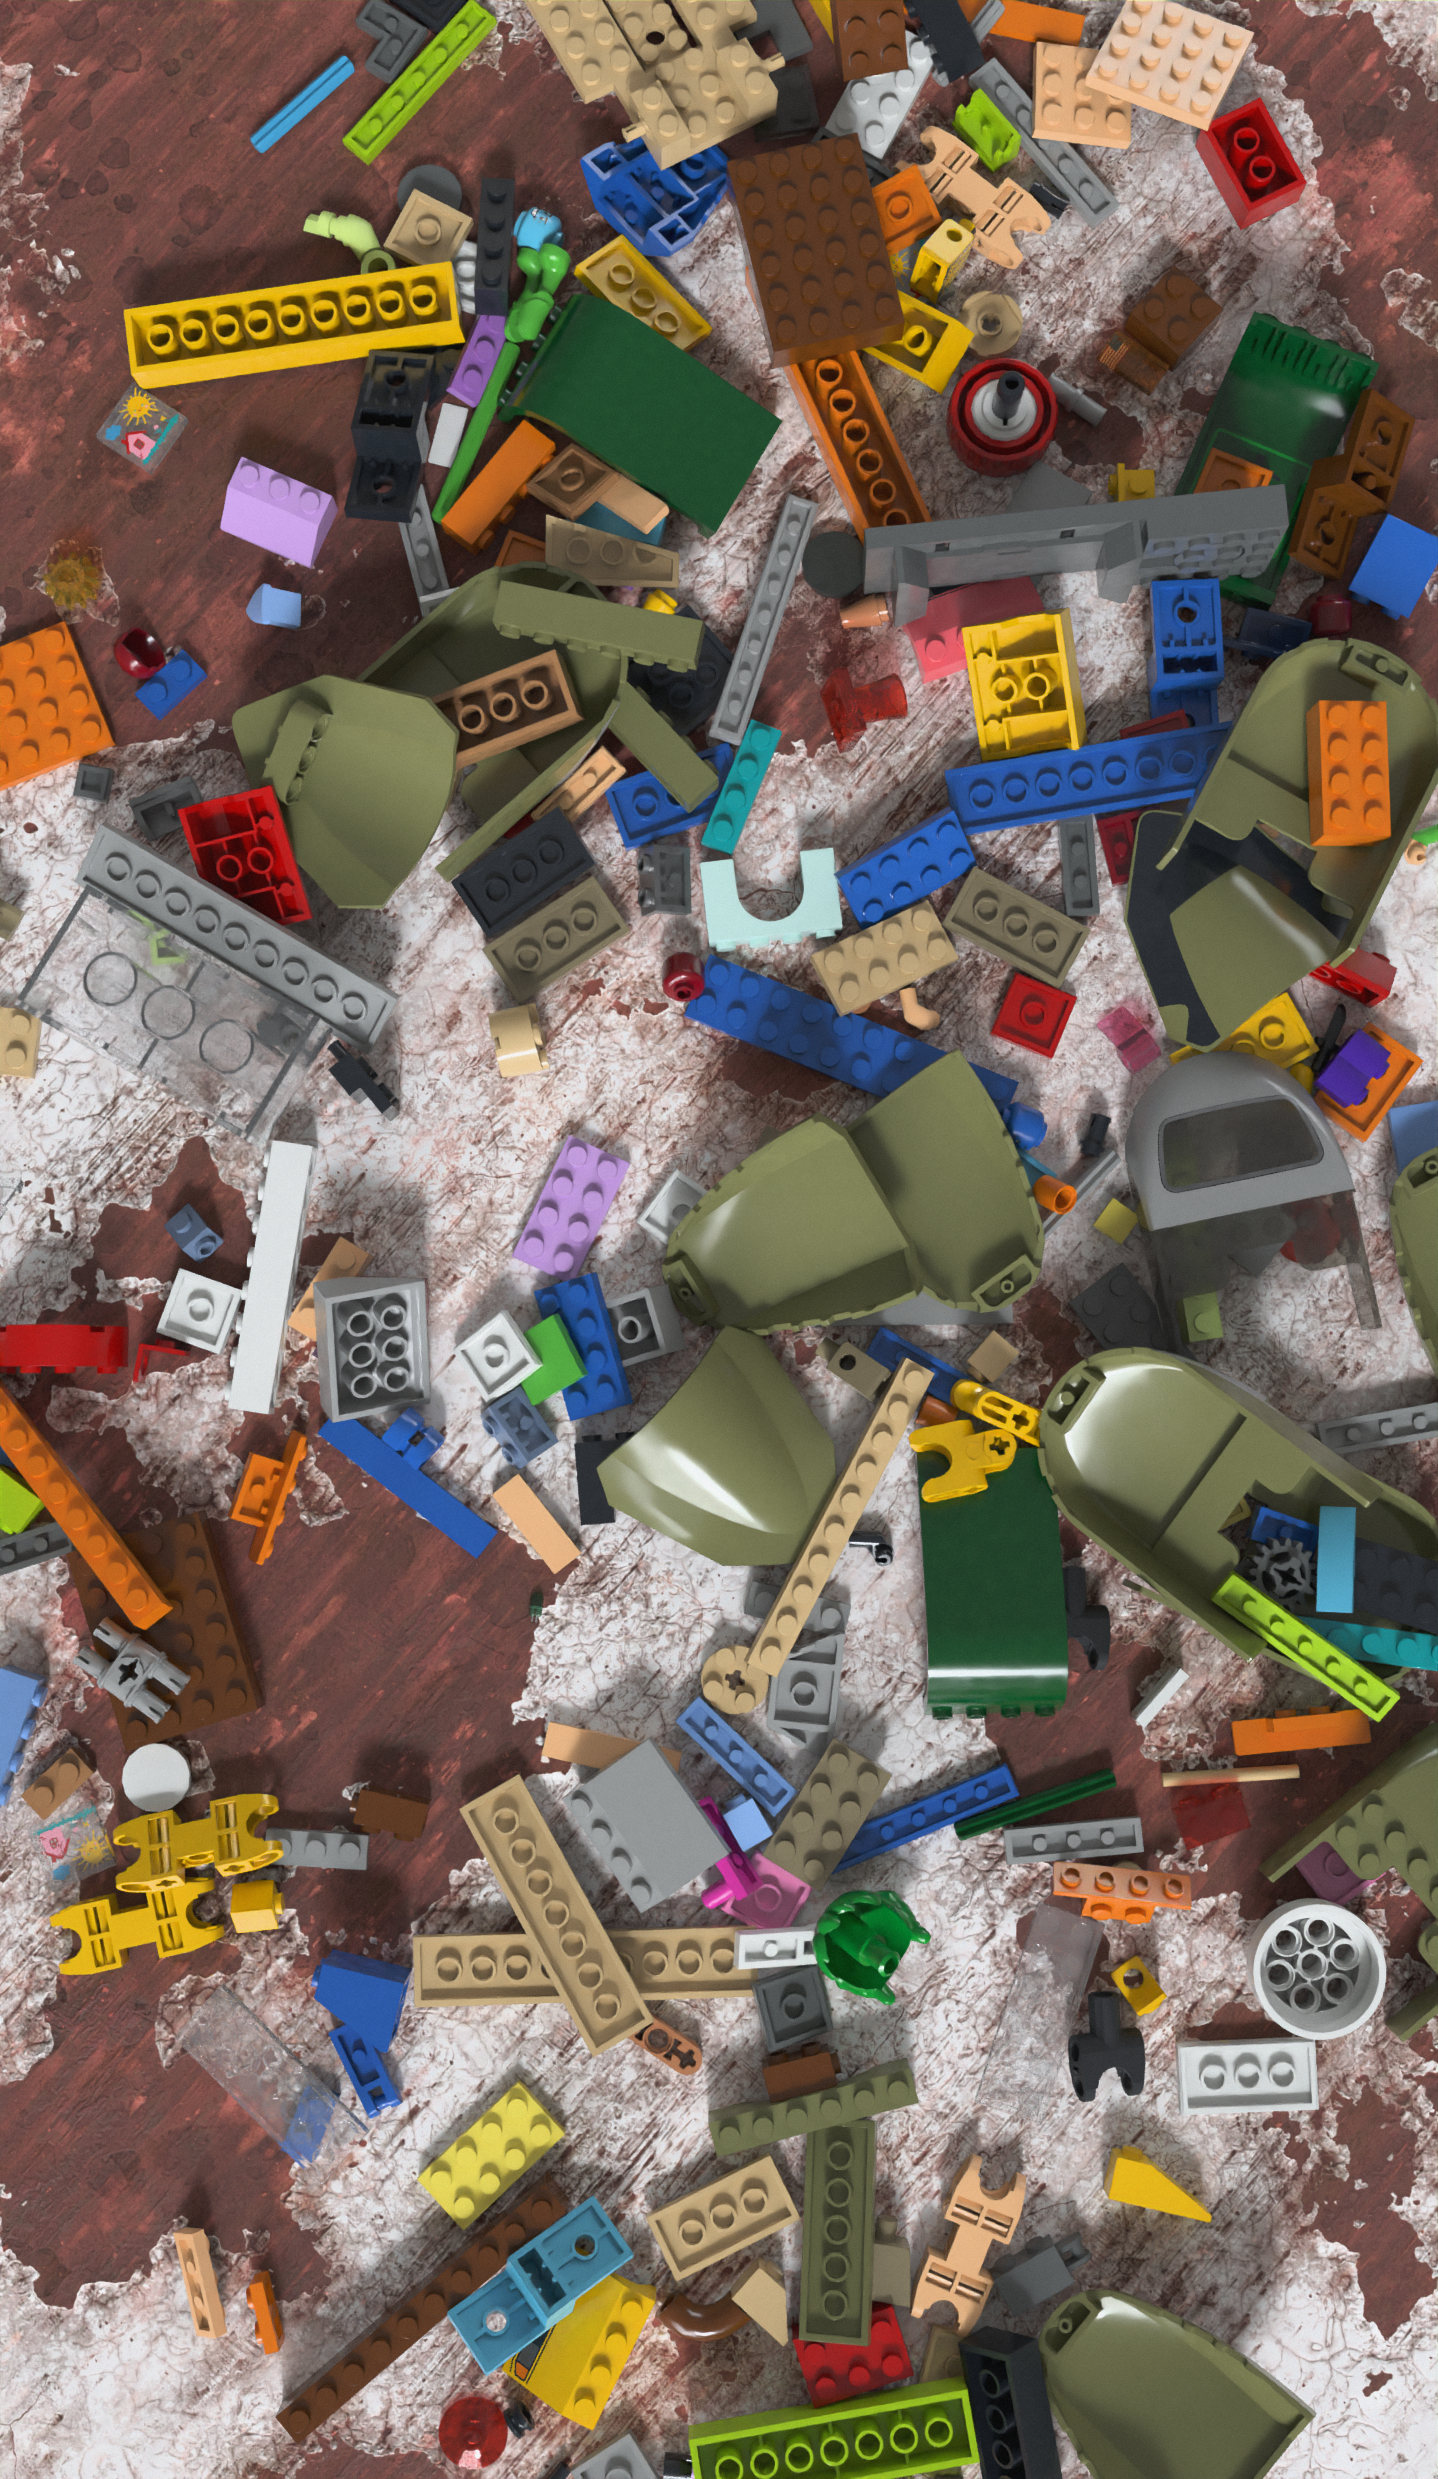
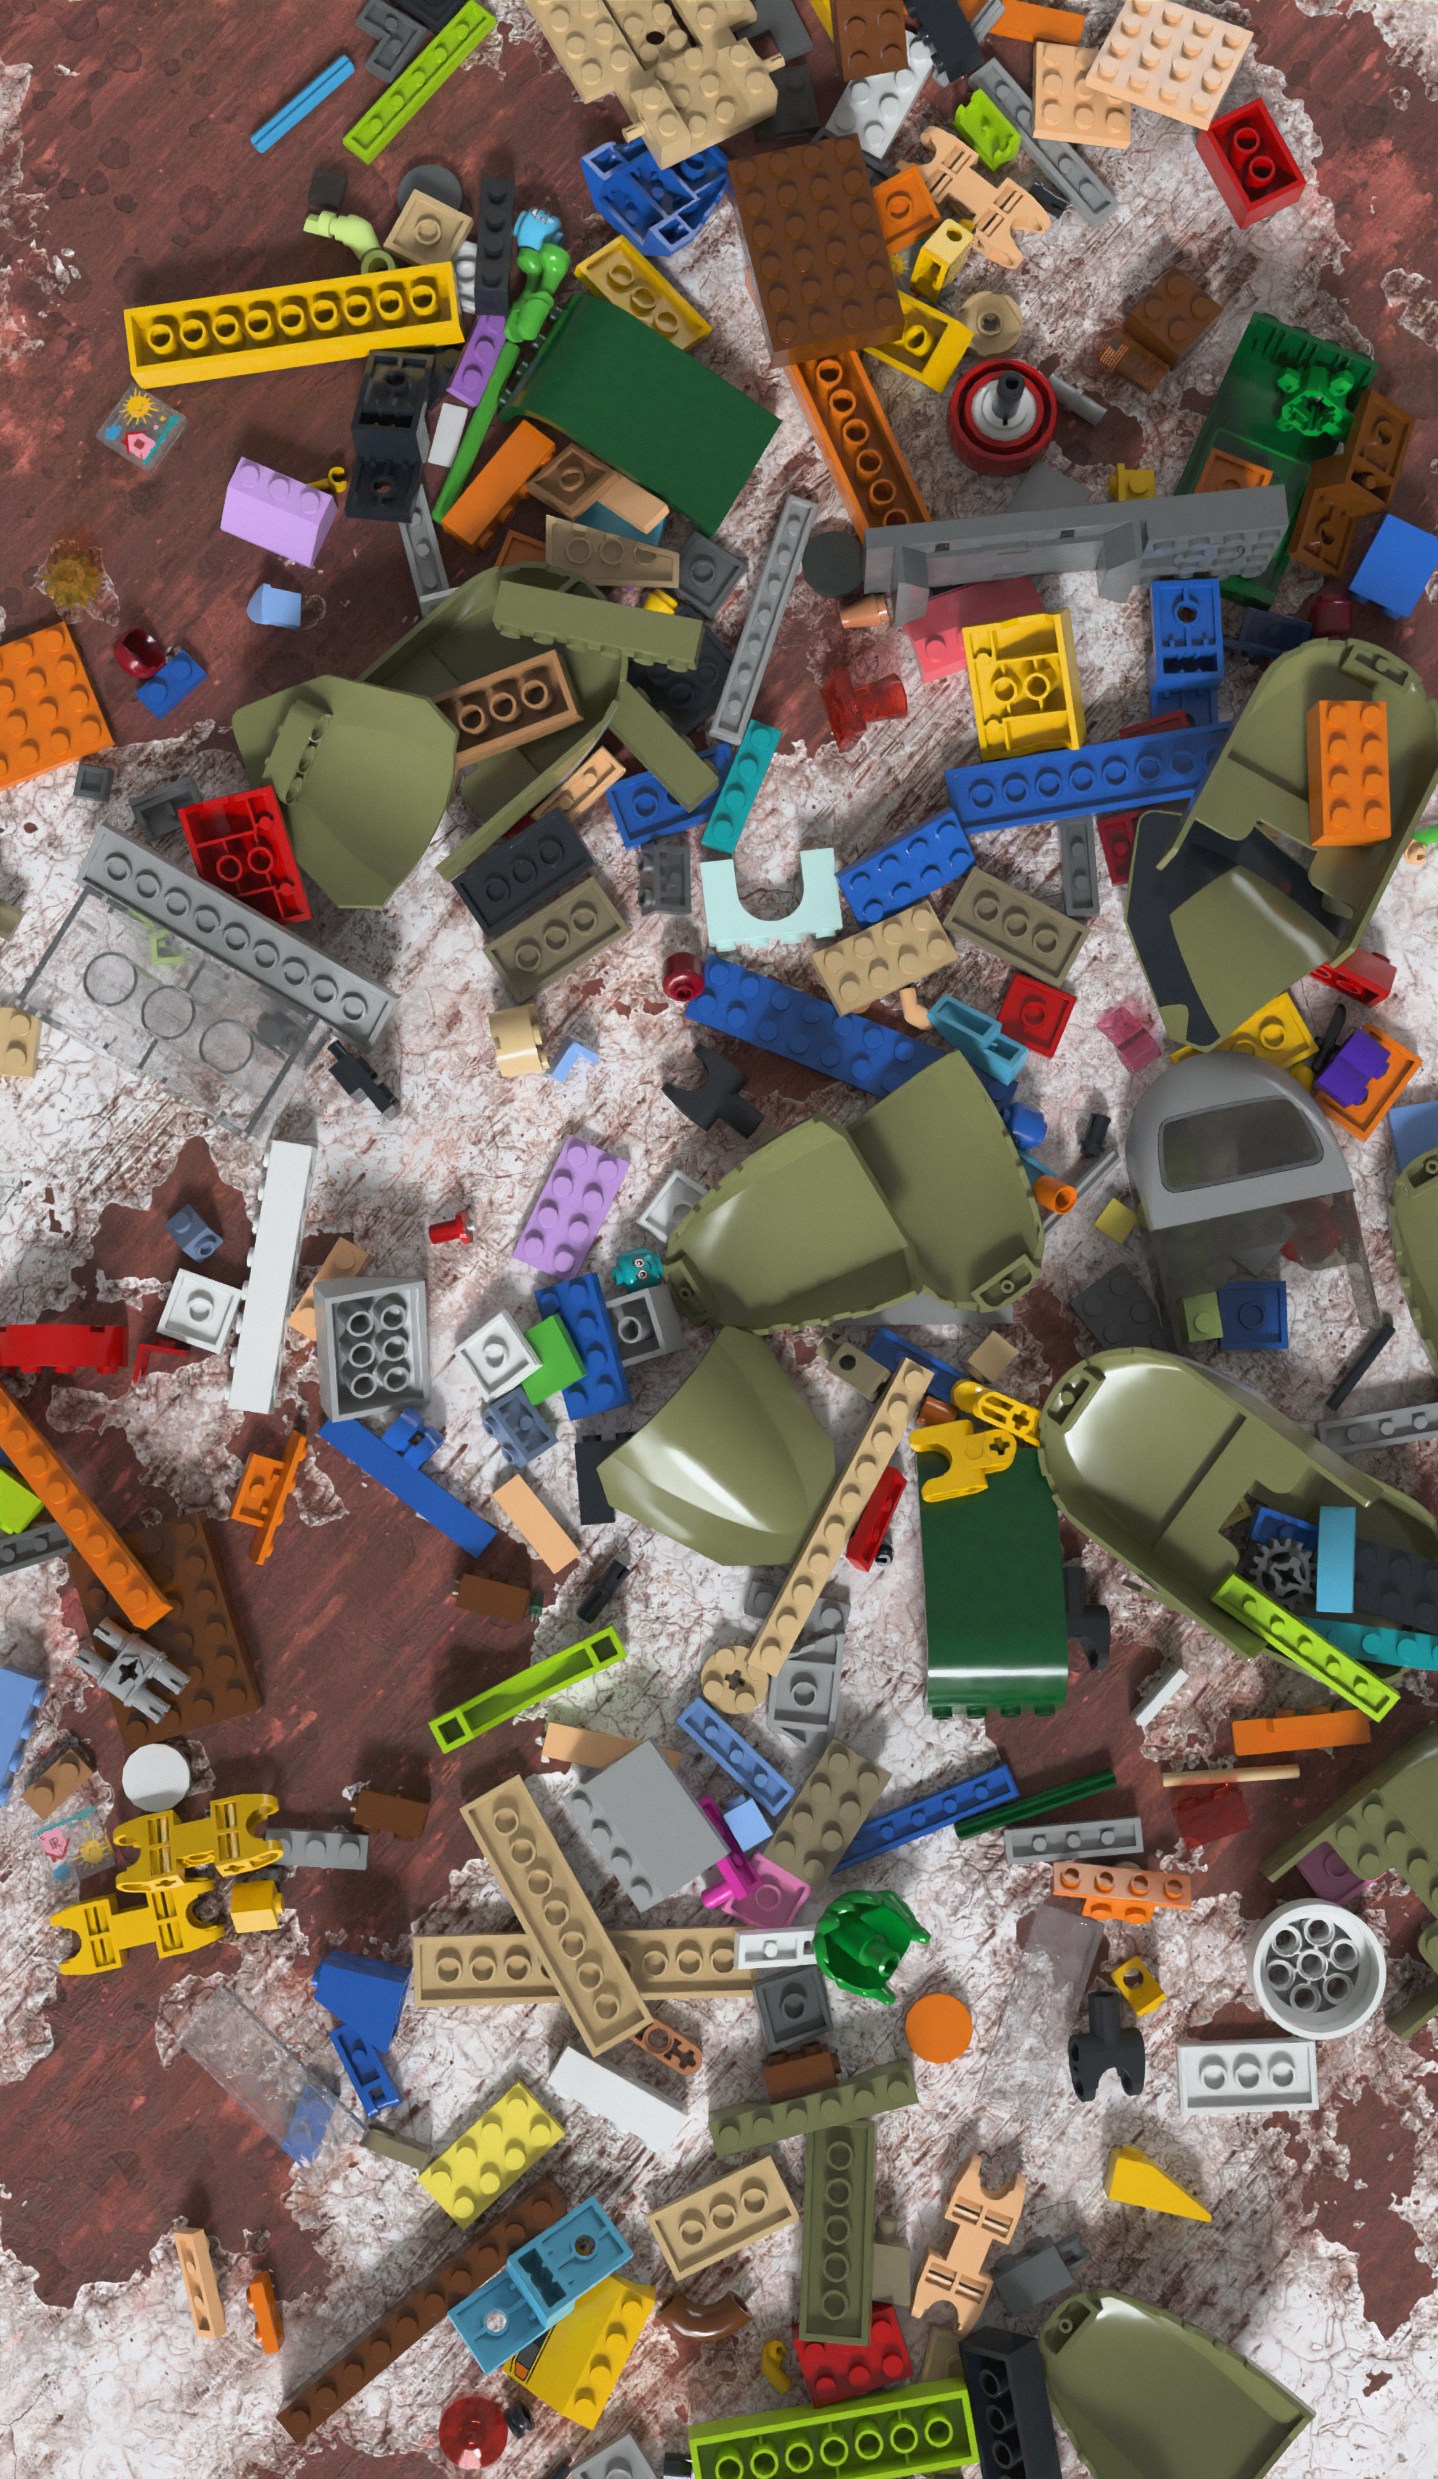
tan slope [731,2256,788,2347] -> none
none -> yellow hand [306,467,347,493]
none -> clear smoke tile [307,169,348,212]
none -> dark tan piece [361,2124,433,2170]
none -> red piece [428,1210,477,1244]
none -> lime arch [428,1623,629,1754]
none -> reddish brown brick [452,1567,532,1624]
none -> light blue tile [544,1038,601,1083]
none -> white brick [547,2038,688,2153]
none -> black axle [576,1559,631,1624]
none -> teal head [611,1247,663,1294]
none -> dark grey tile [660,529,749,622]
none -> black connector [661,1044,765,1139]
none -> yellow arm [760,2339,793,2394]
none -> red plate [845,1465,908,1573]
none -> orange tile [904,1991,973,2064]
none -> medium azure slope [927,994,1029,1086]
none -> blue plate [1216,1281,1288,1350]
none -> green piece [1275,366,1355,444]
none -> black bar [1325,1323,1396,1411]

